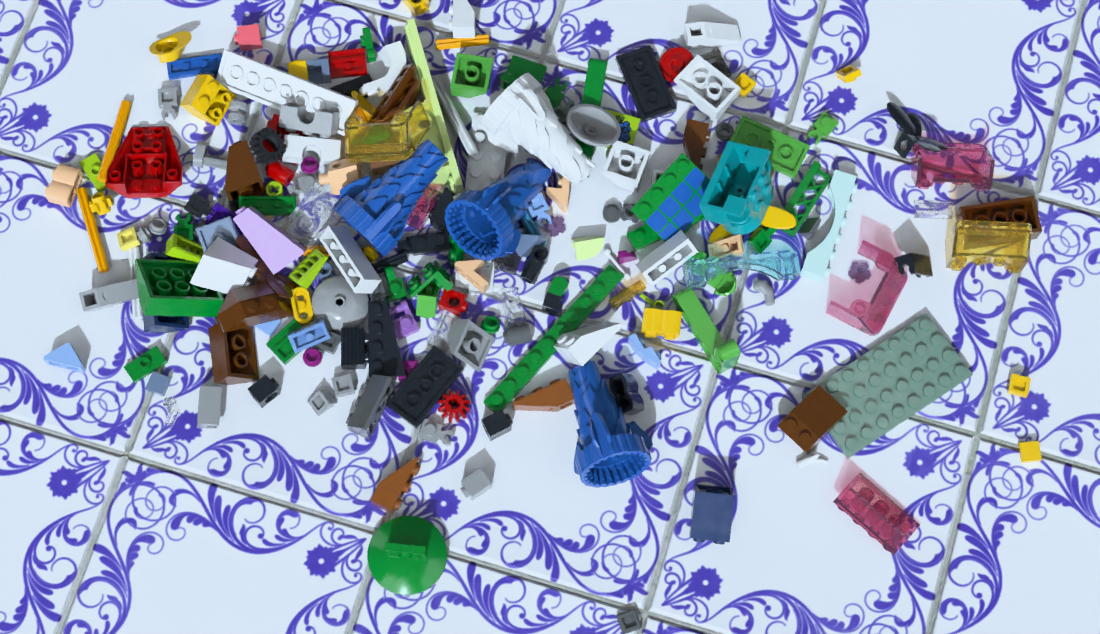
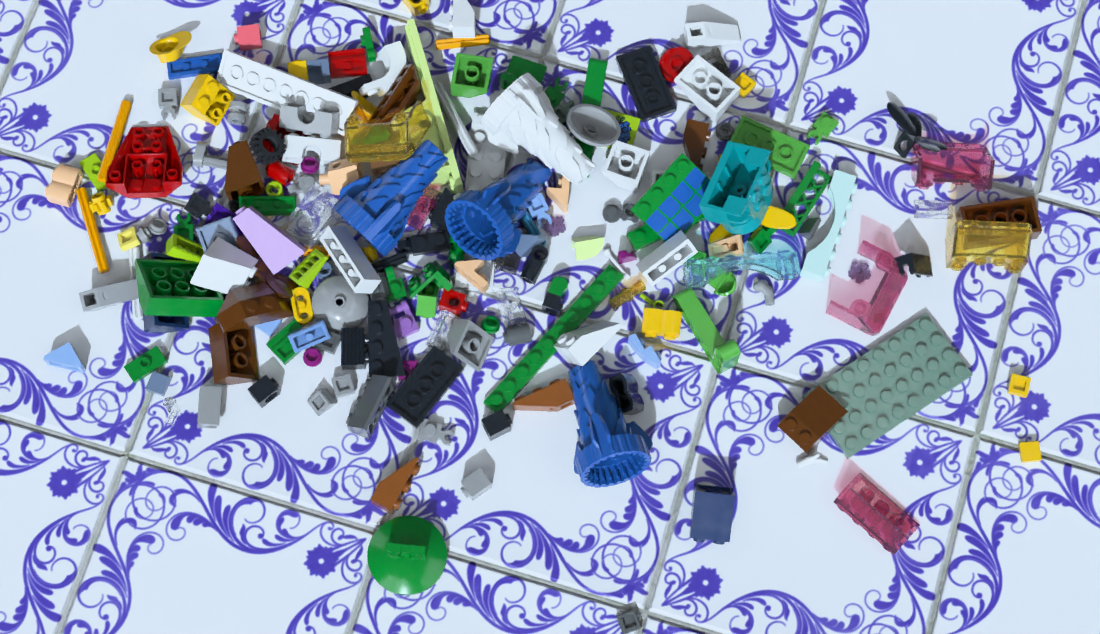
red gear [438,390,471,423] -> none
yellow plate [836,64,861,83] -> none

